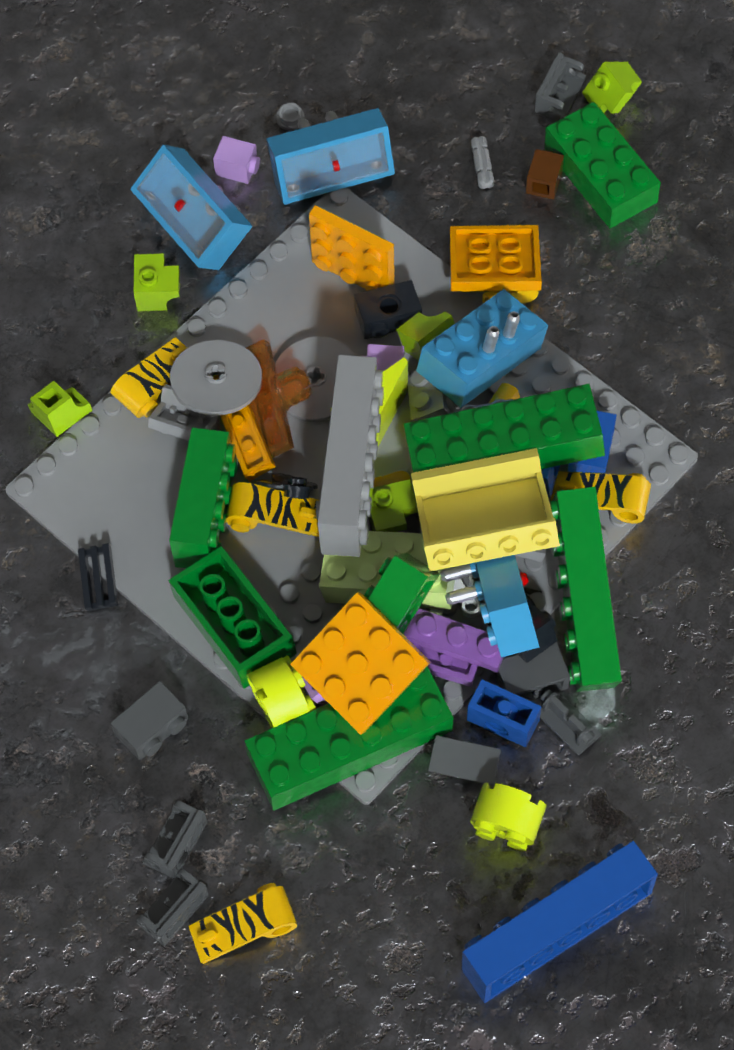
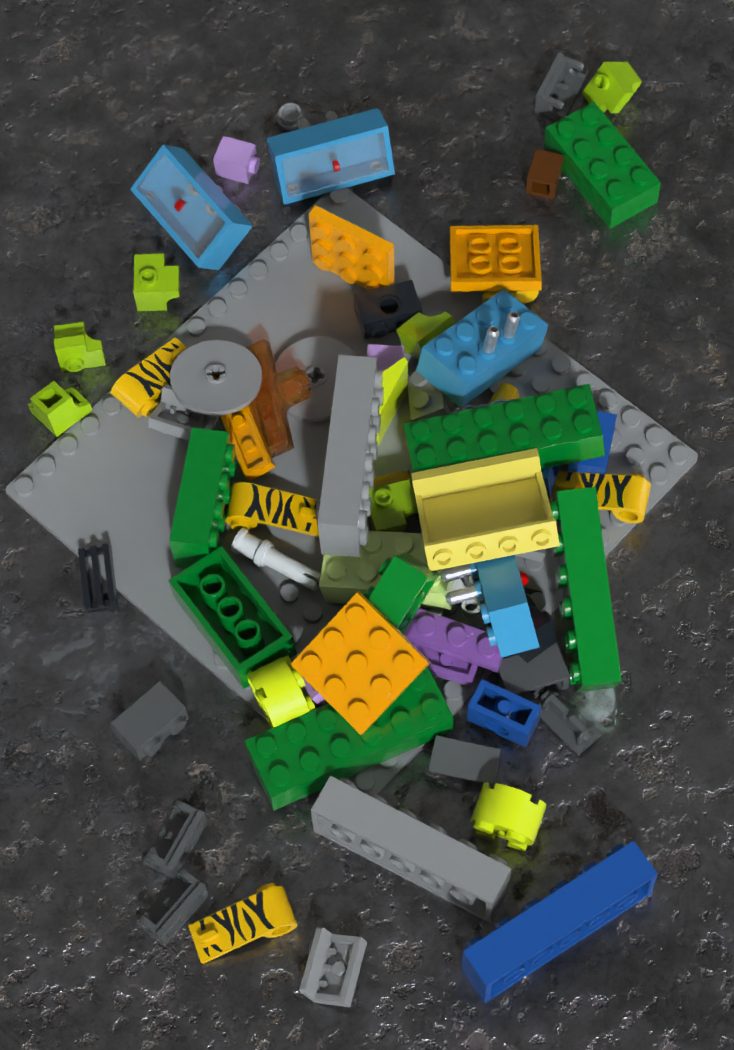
black plate [256,473,318,499] -> none
light grey axle [471,136,494,189] -> none
none -> lime brick [54,322,106,372]
none -> white pin [231,528,321,592]
none -> light grey bracket [300,927,367,1007]
none -> light grey brick [311,776,511,923]

